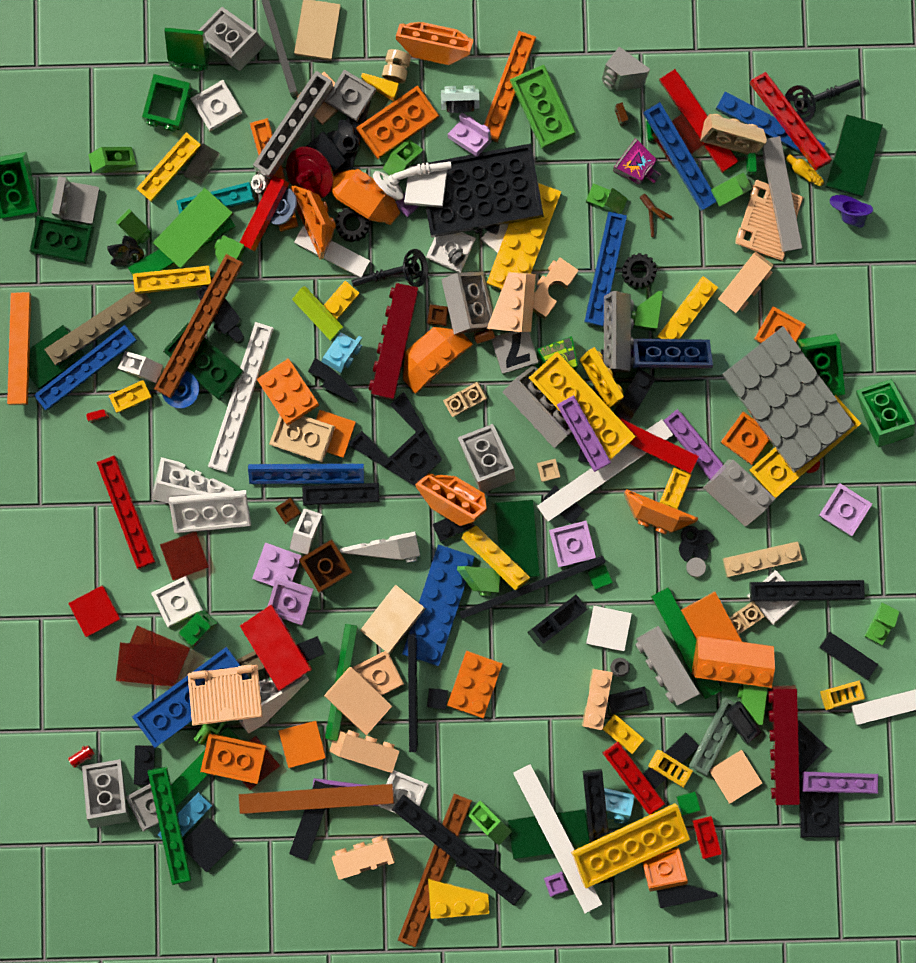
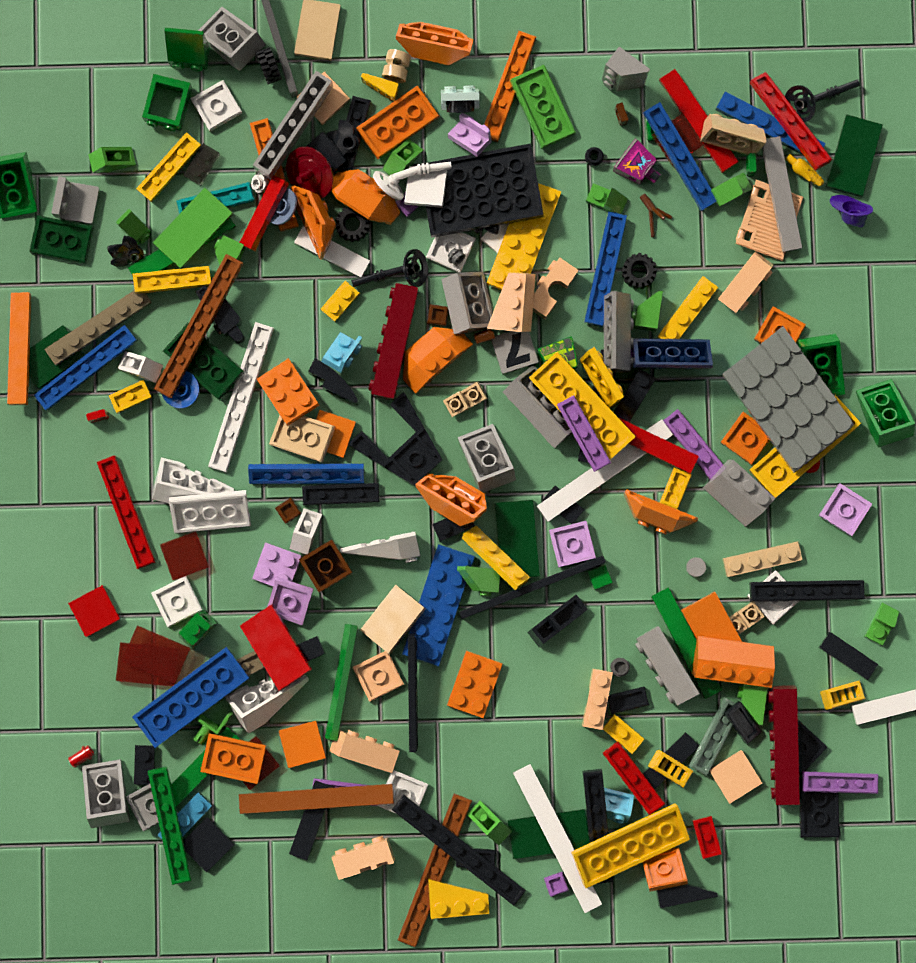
light nougat window [188,665,263,726] -> none
lime tile [292,286,343,341] -> none
light grey tile [324,70,377,122] -> none
light nougat tile [324,667,392,735] -> none
black tile [427,688,448,710] -> none
tan plate [537,458,560,482] -> none
white tile [586,606,632,651] -> none
green tile [676,791,700,815] -> none
black plate [679,526,715,561] -> none
none -> black tyre [256,47,282,85]
none -> black plate [585,147,604,166]

